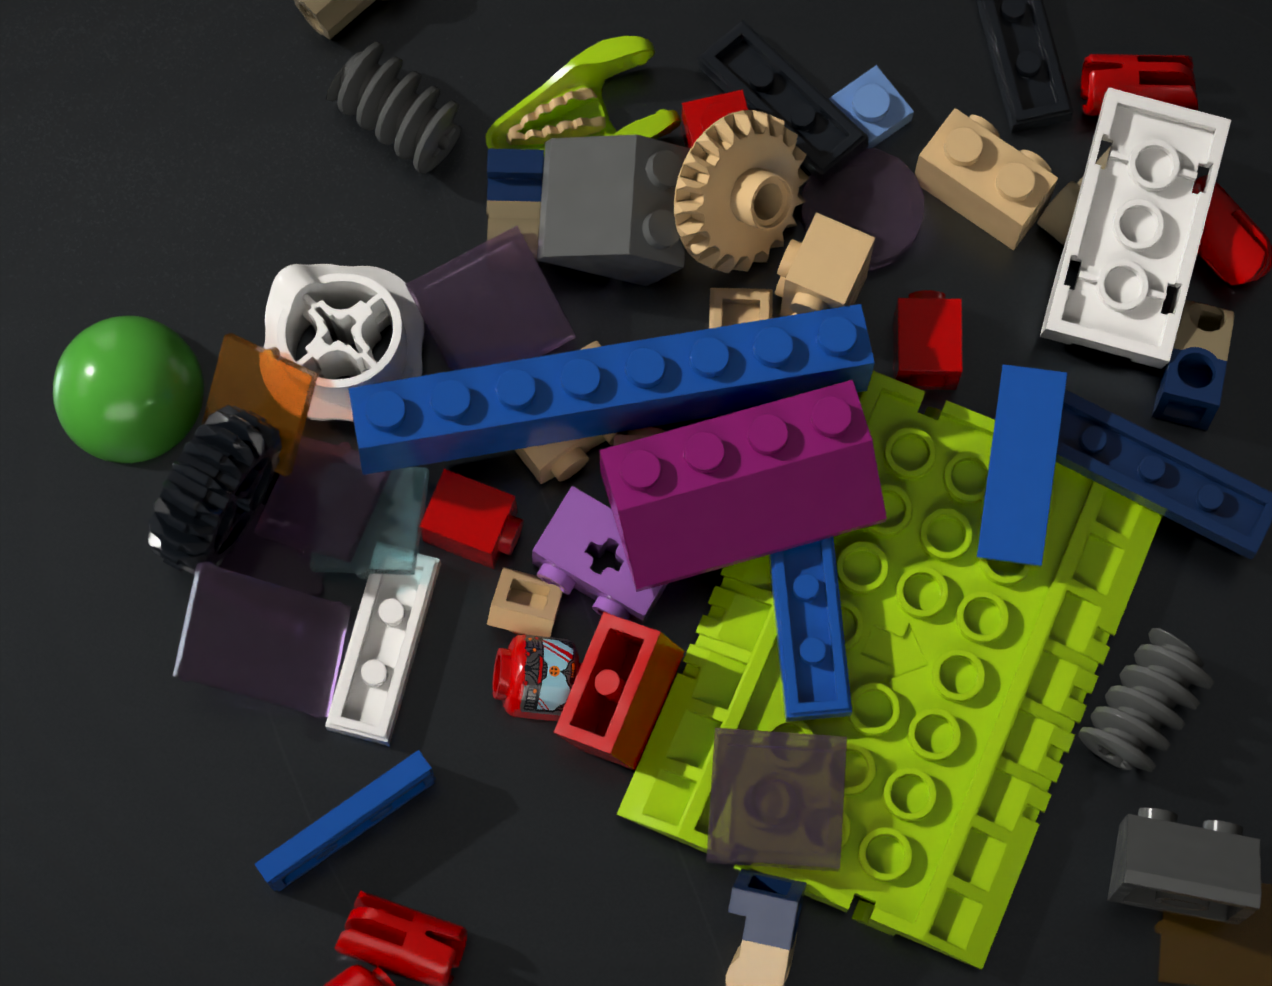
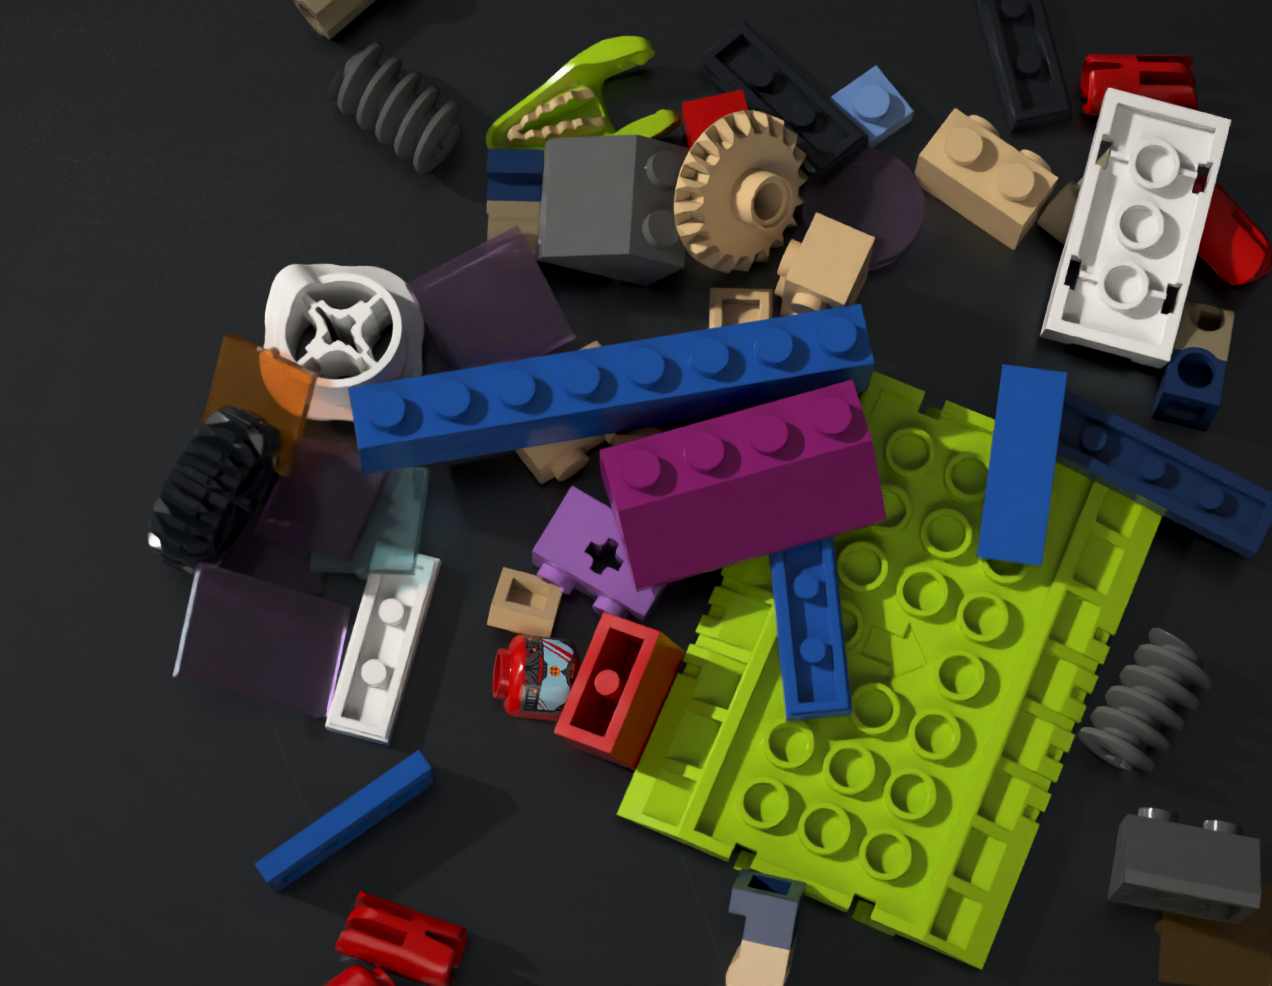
bright green piece [53,316,204,463] -> none
red brick [419,469,524,569] -> none
tile [706,728,847,872] -> none
red brick [893,290,962,390] -> none

